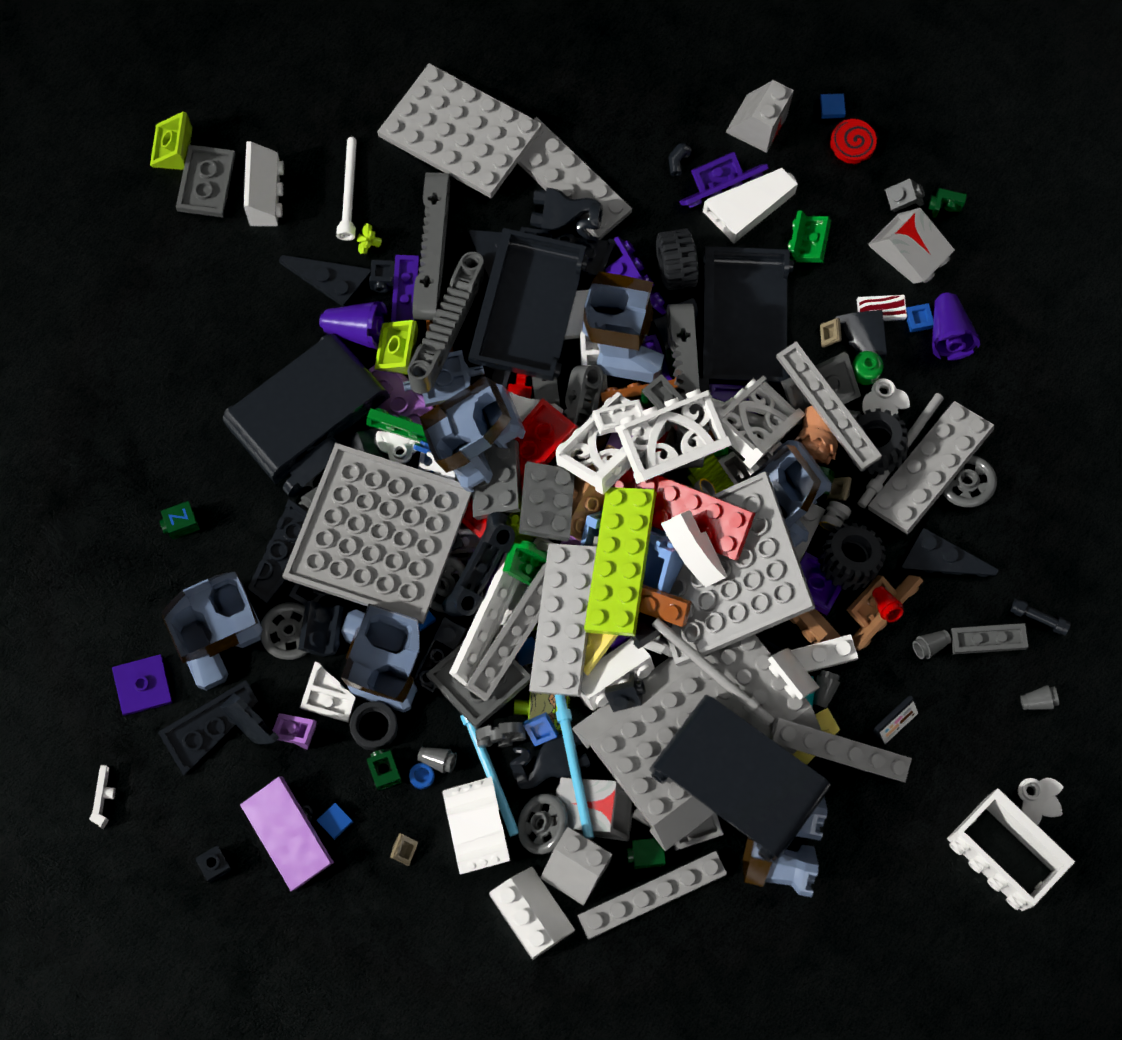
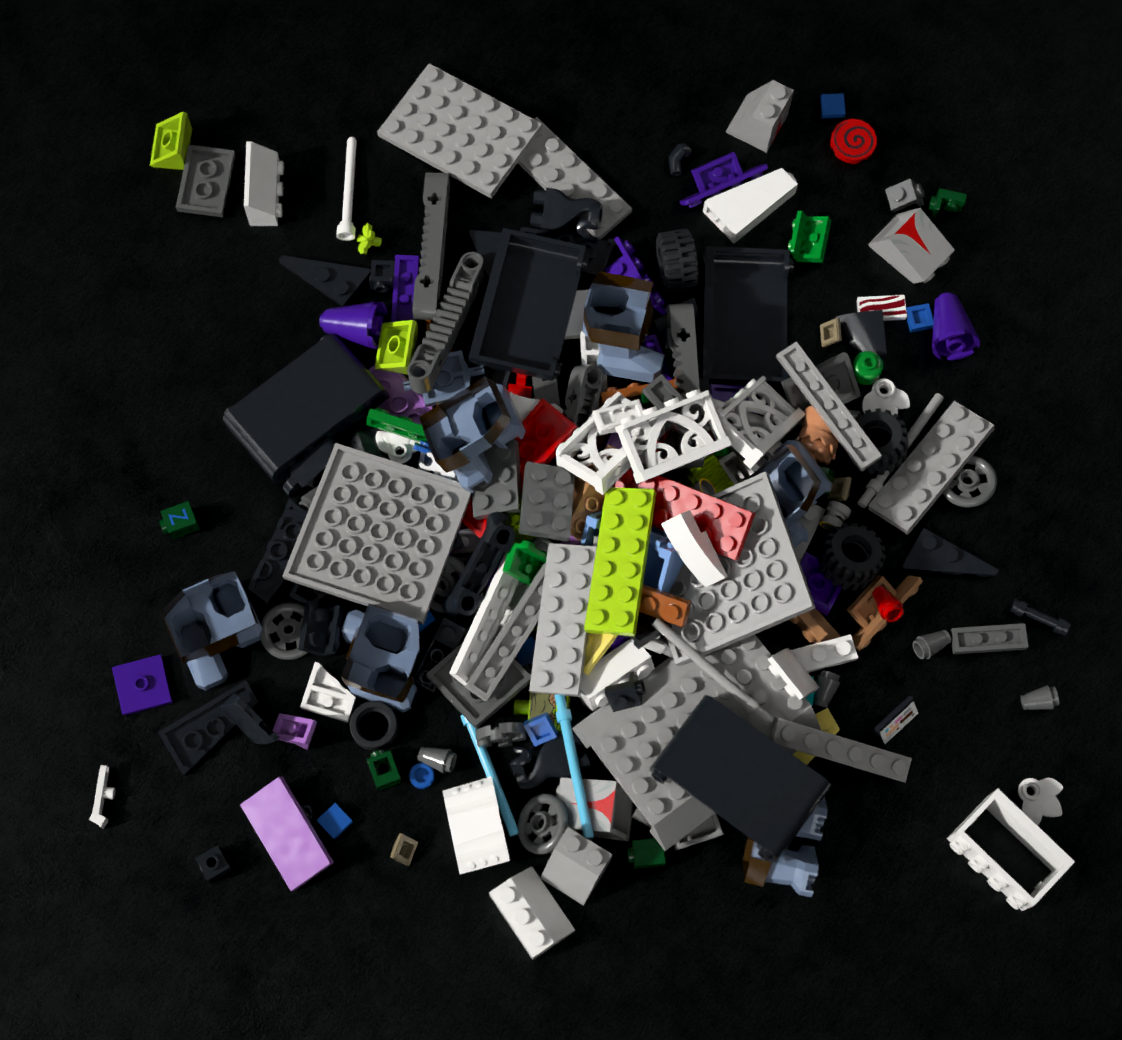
light grey plate [577,851,727,940] -> none

